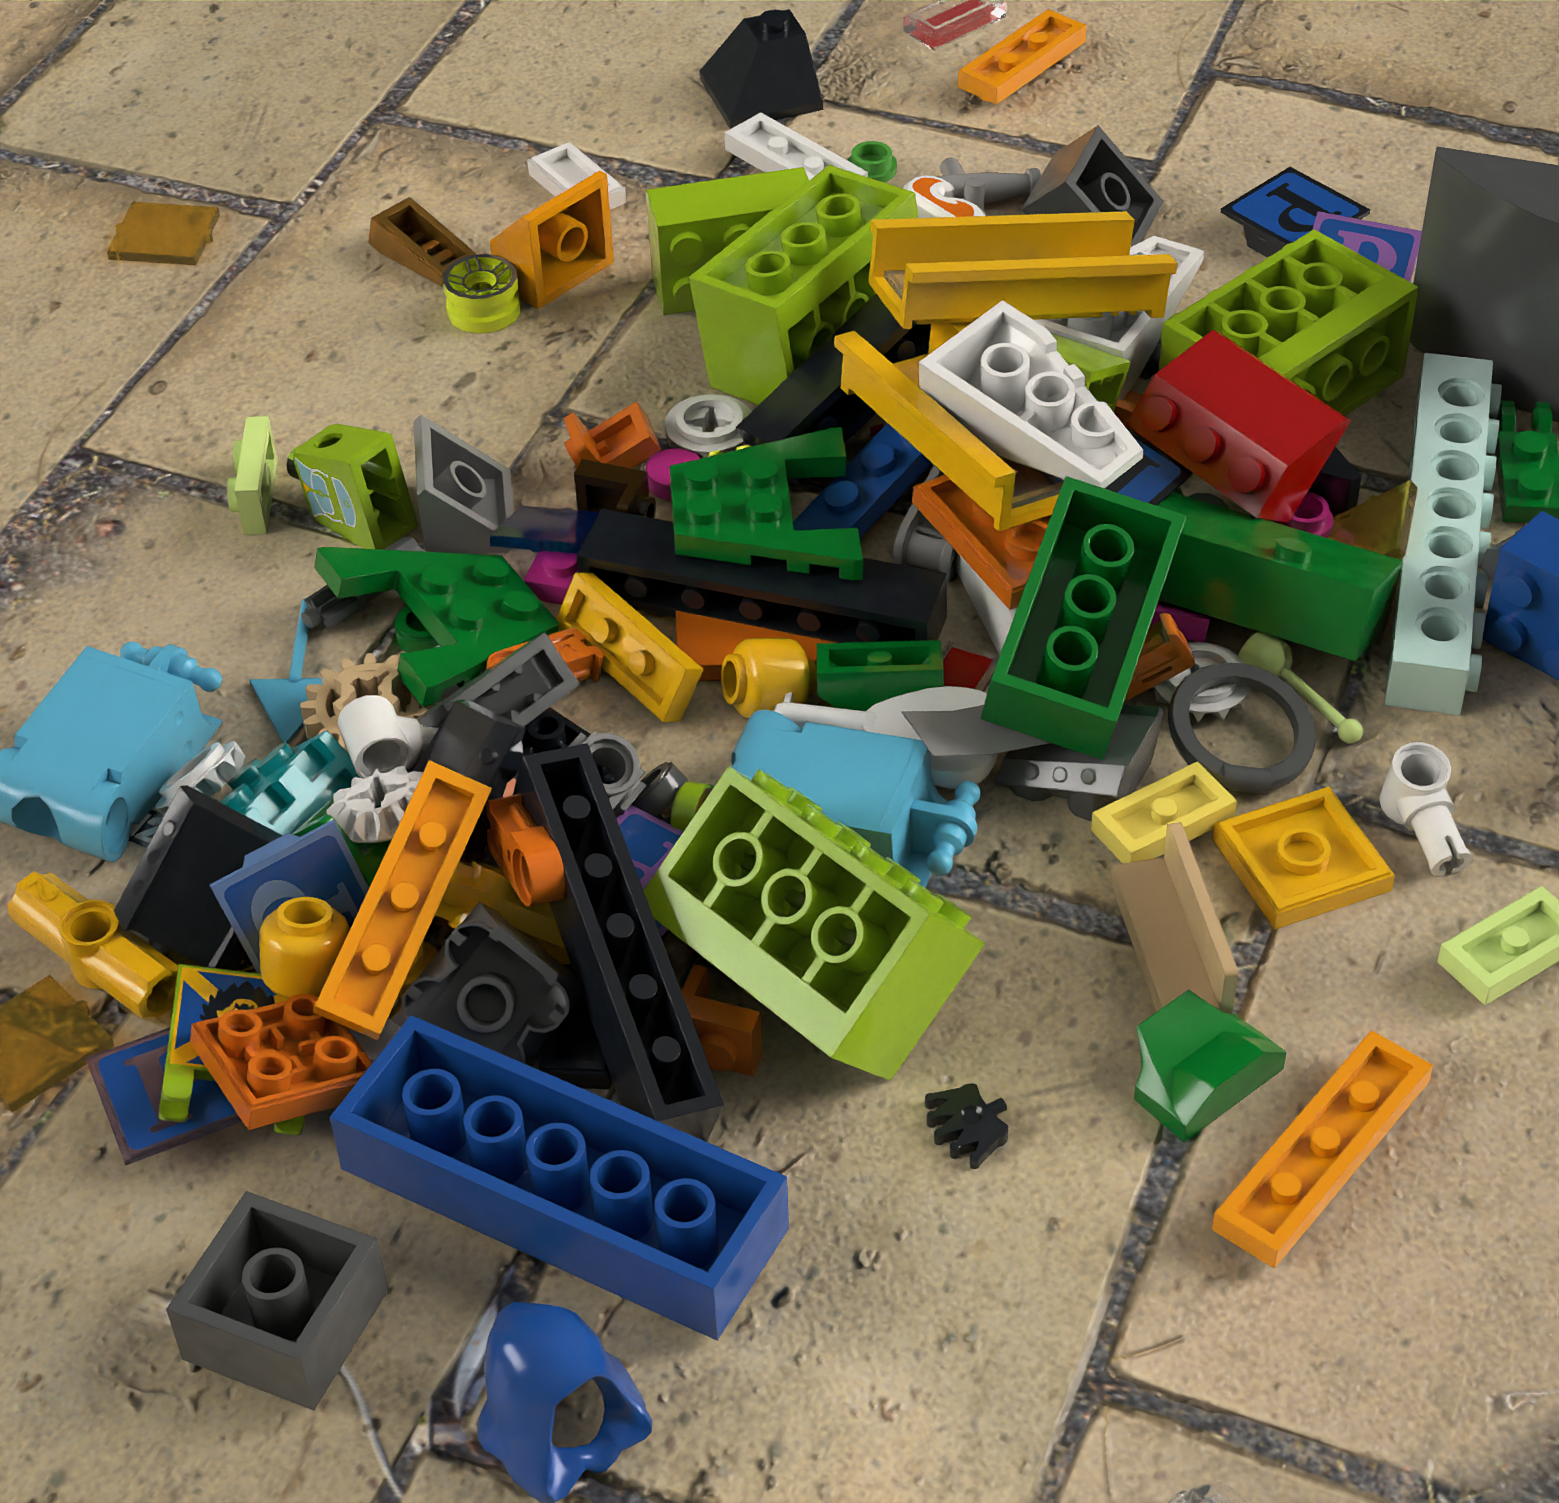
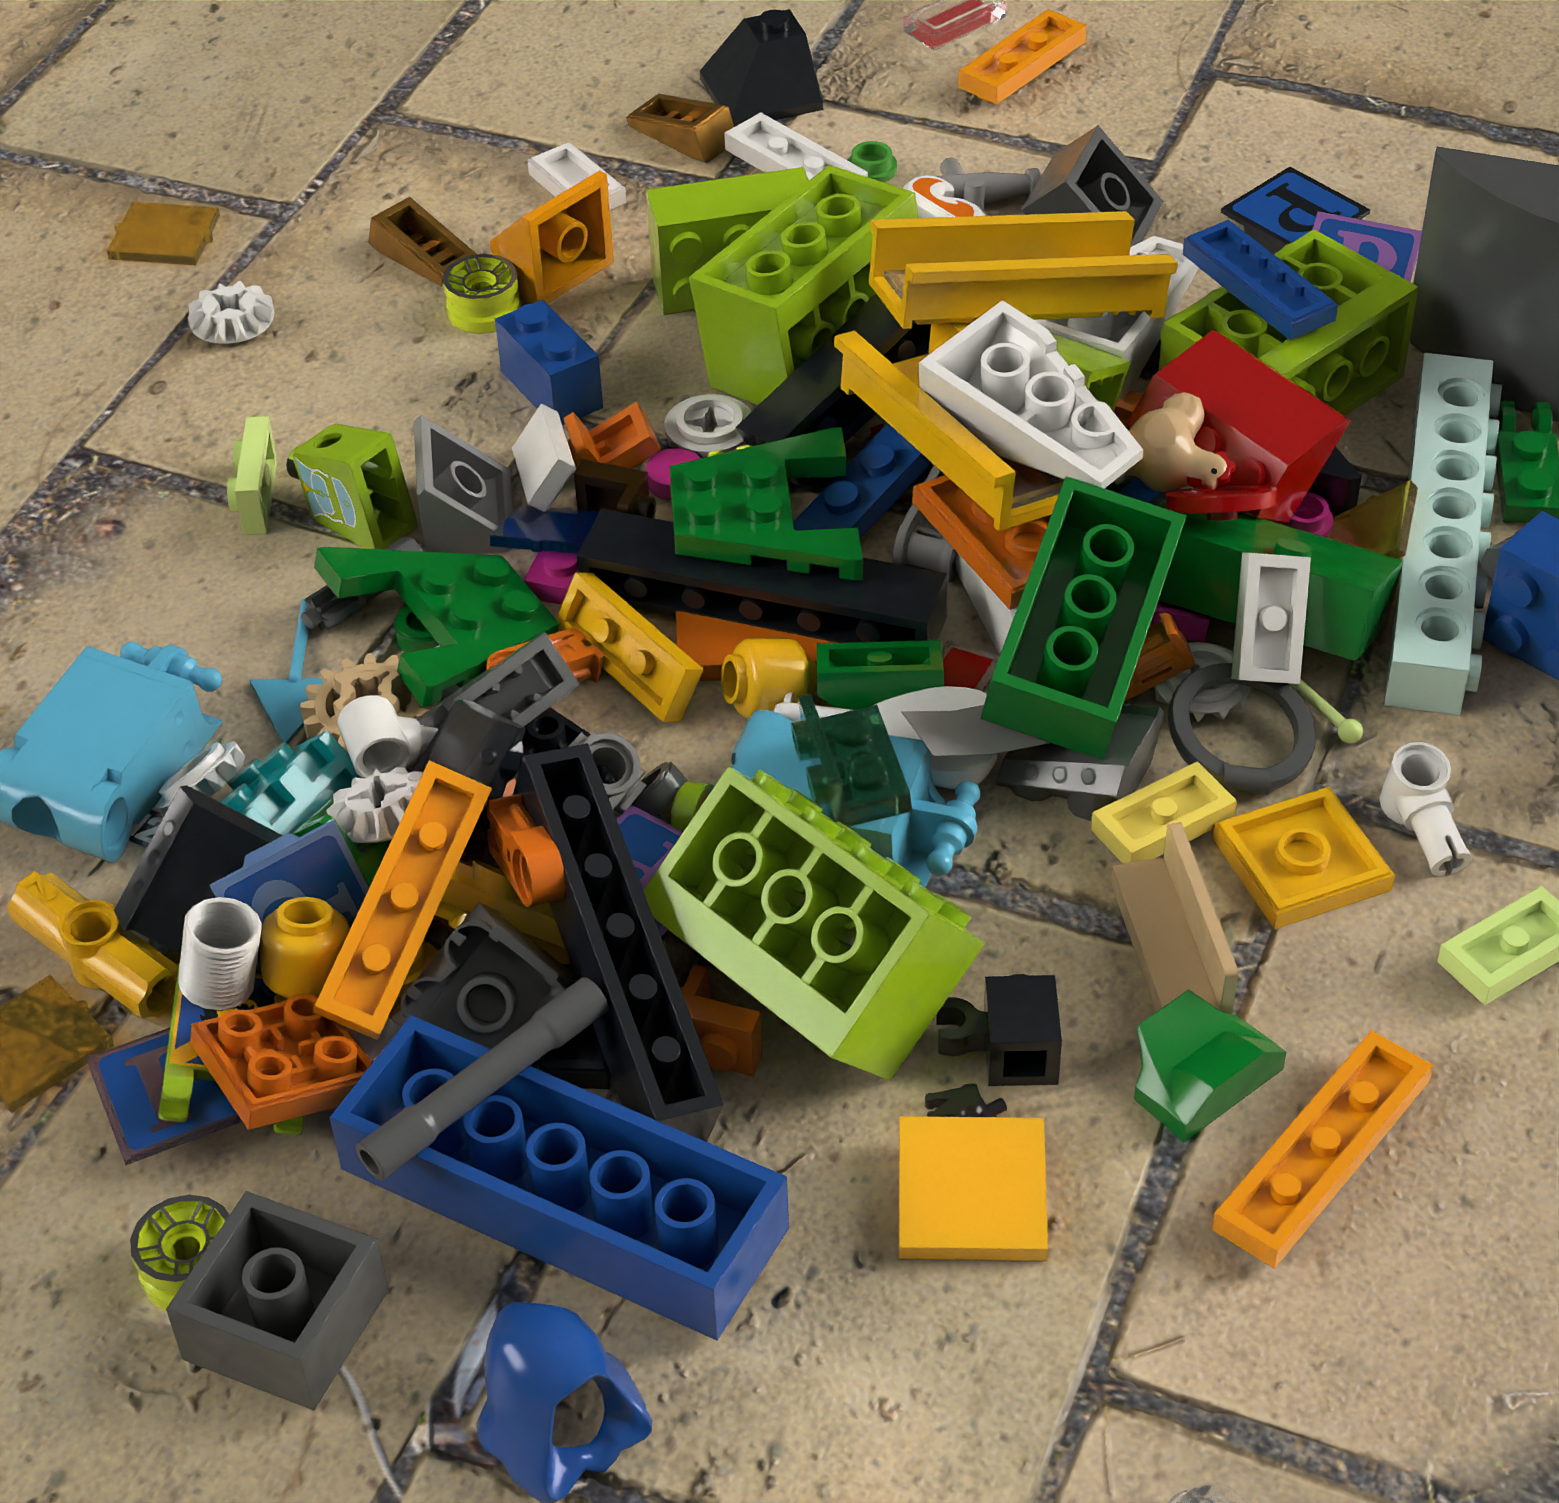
none -> neon yellow wheel [130,1194,229,1312]
none -> white piece [178,897,262,1010]
none -> white gear [188,281,274,344]
none -> dark grey piece [355,977,609,1181]
none -> blue brick [495,300,603,425]
none -> white tile [512,404,576,512]
none -> pearl gold slope [626,93,734,162]
none -> clear green bracket [790,694,912,827]
none -> yellow tile [899,1116,1048,1261]
none -> black brick [936,974,1062,1086]
none -> tan animal [1114,393,1236,492]
none -> red piece [1165,485,1278,521]
none -> blue plate [1182,220,1338,341]
none -> white plate [1231,553,1311,684]

